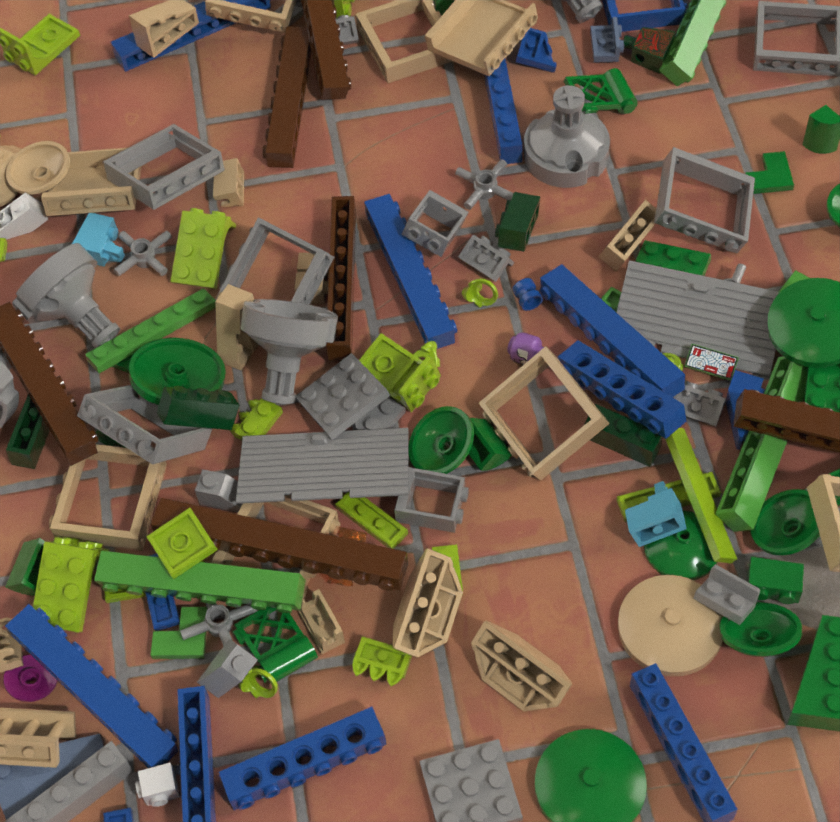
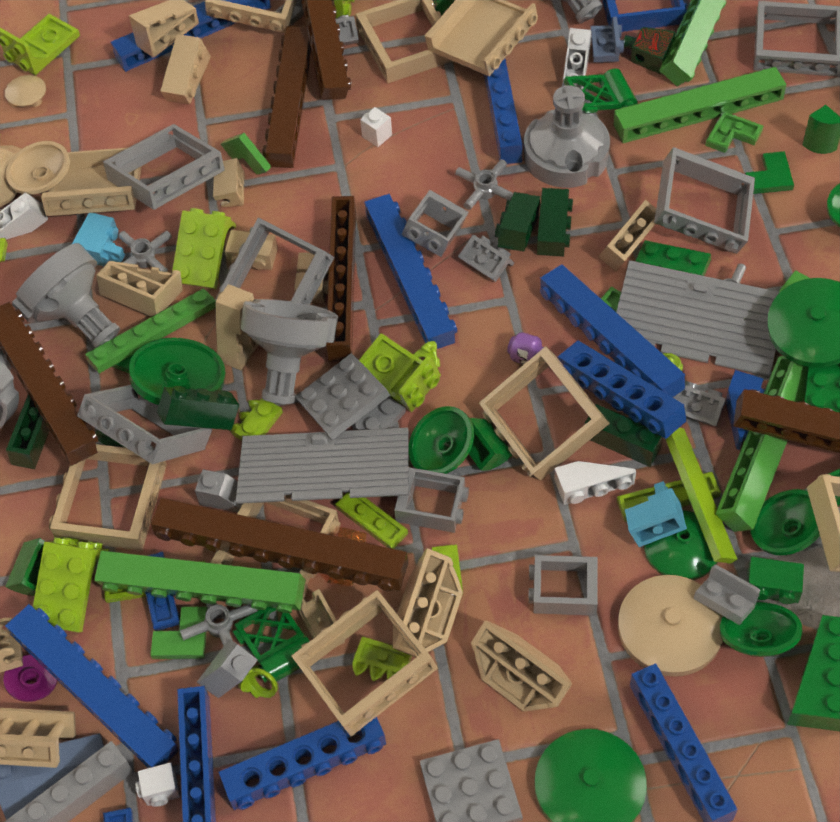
lime tile [146,508,218,579] -> none
lime piece [462,278,498,308] -> none
blue wheel [512,278,543,311] -> none
blue wing [516,28,557,73] -> none
tile [685,344,739,381] -> none
none -> tan dish [5,75,46,107]
none -> tan wedge [96,261,183,317]
none -> tan wedge [160,34,211,104]
none -> bright green tile [220,133,271,175]
none -> tan piece [225,230,278,270]
none -> tan window [292,590,438,736]
none -> white brick [360,107,392,147]
none -> light grey window [528,555,598,616]
none -> dark green brick [537,188,573,257]
none -> white slope [554,461,636,505]
none -> white slope [562,28,592,90]
none -> bright green brick [613,67,787,143]
none -> bright green tile [705,111,764,153]

